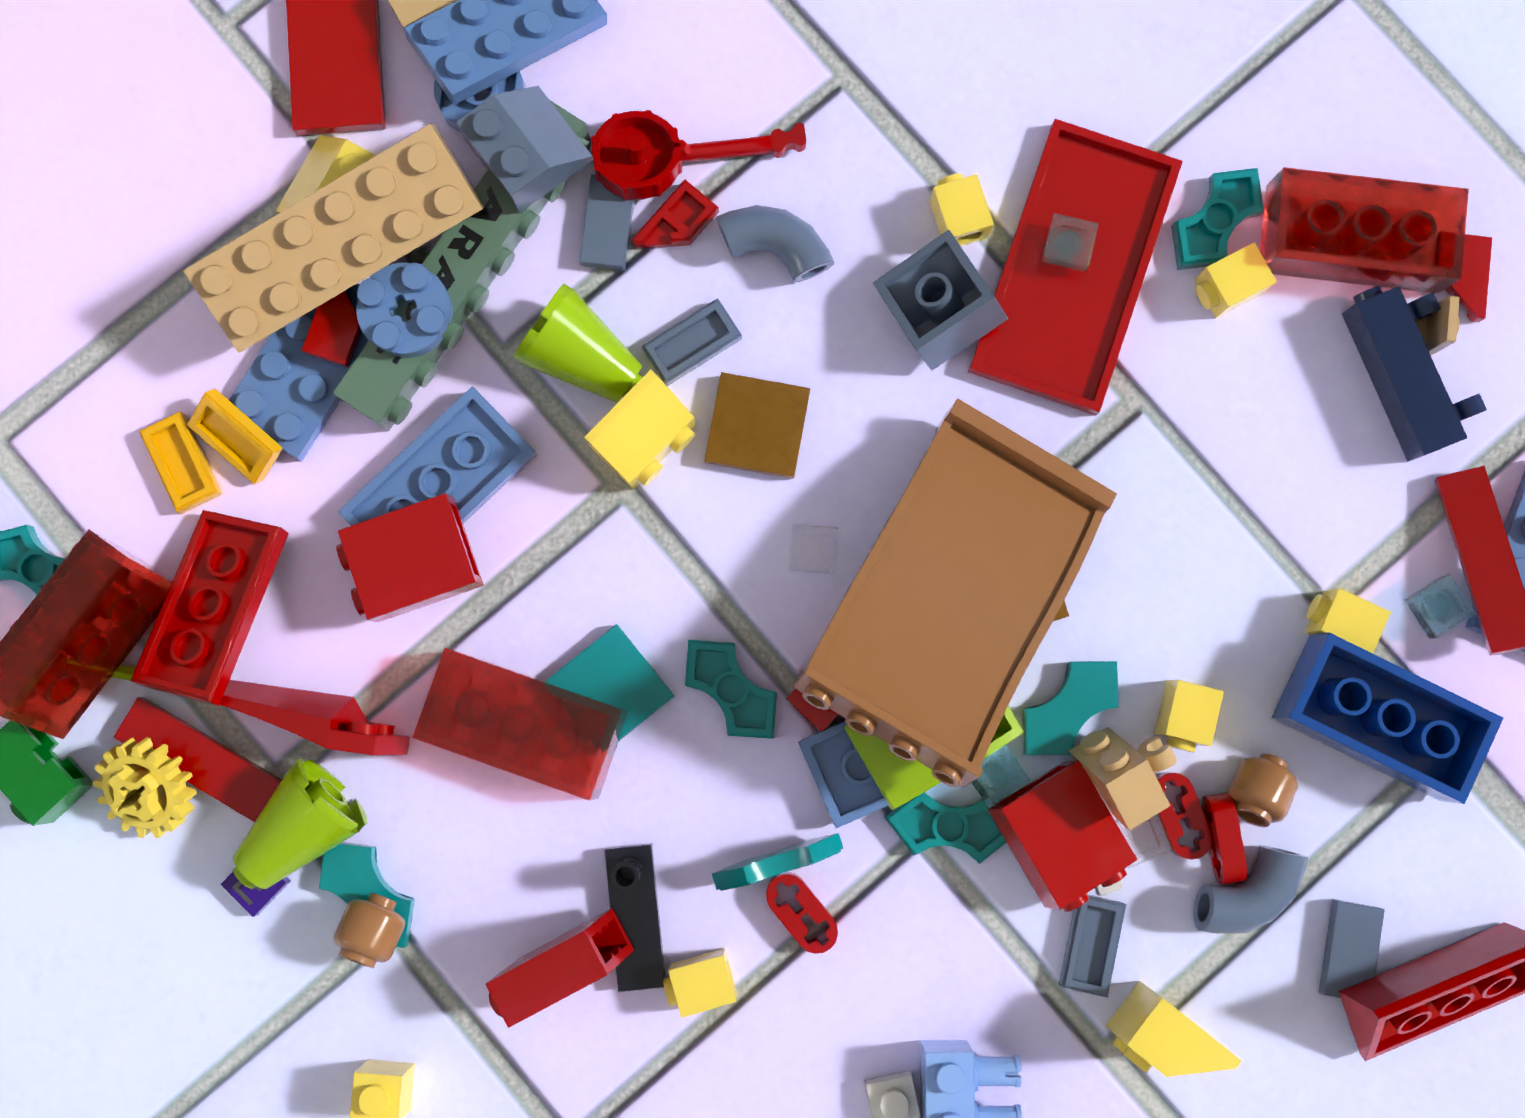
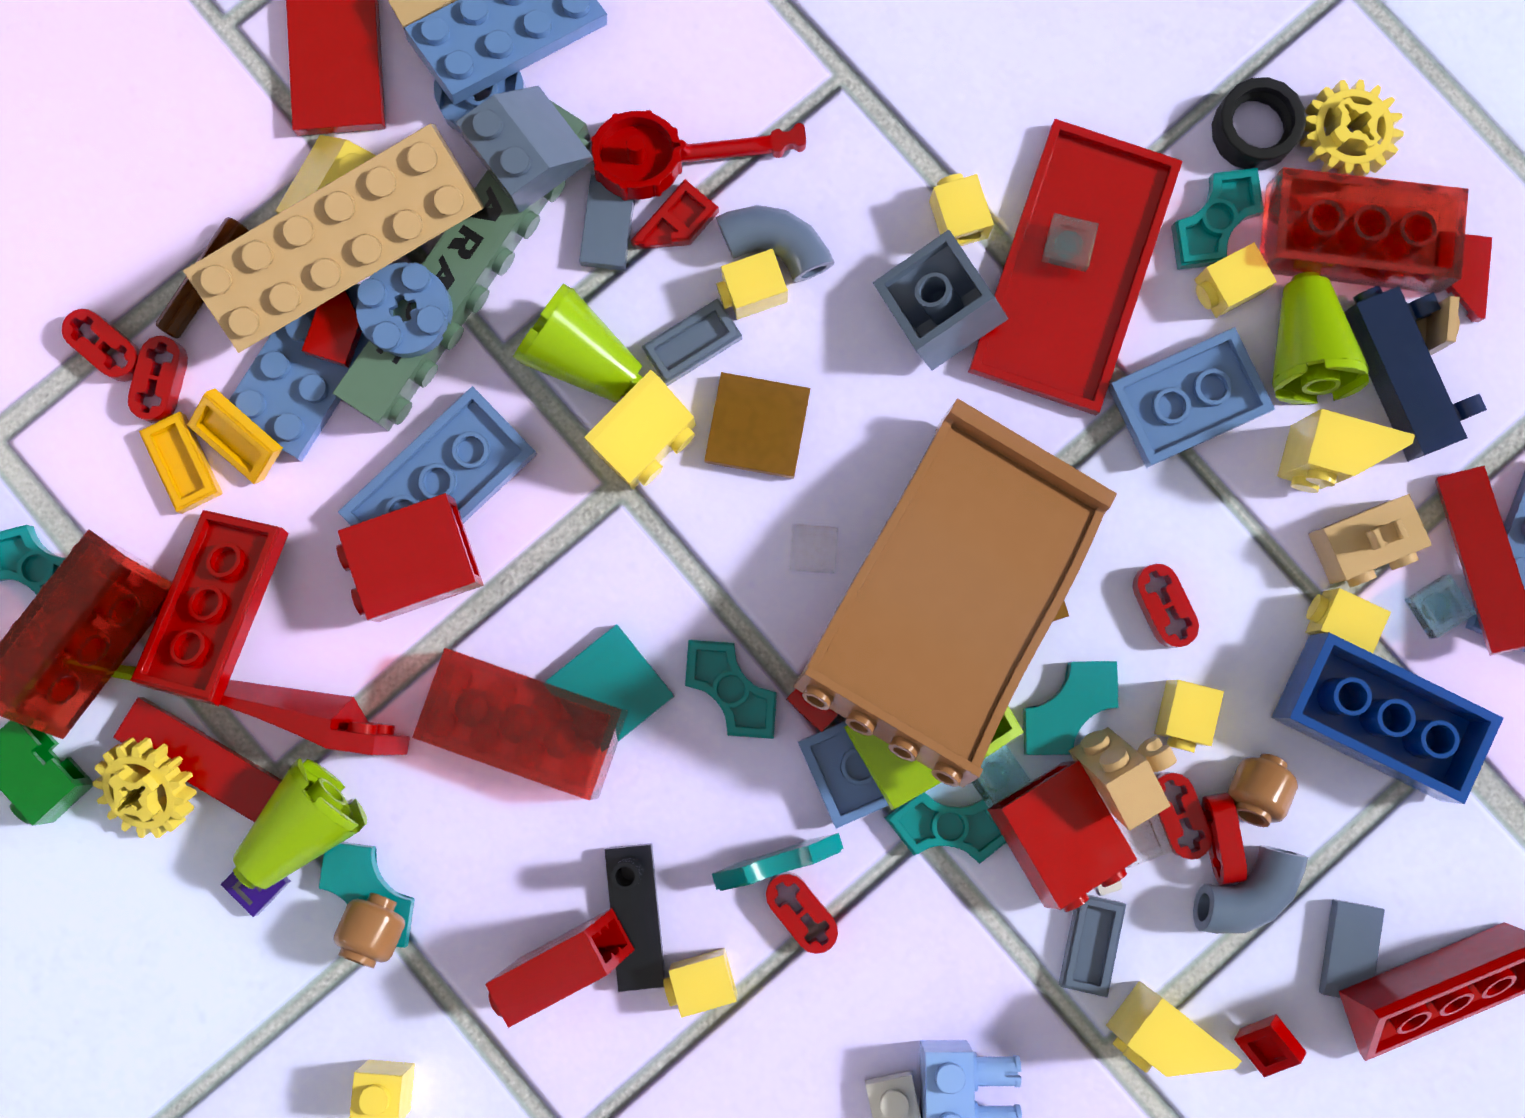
none -> red beam [62,309,140,382]
none -> red beam [127,336,188,423]
none -> reddish brown axle [156,217,249,339]
none -> light yellow brick [716,248,788,320]
none -> medium blue plate [1108,327,1275,468]
none -> red beam [1132,564,1199,648]
none -> black tyre [1211,77,1306,170]
none -> red plate [1234,1014,1307,1077]
none -> lime cone [1272,272,1369,405]
none -> light yellow slope [1277,409,1415,493]
none -> light yellow gear [1300,79,1404,181]
none -> tan brick [1308,494,1432,587]

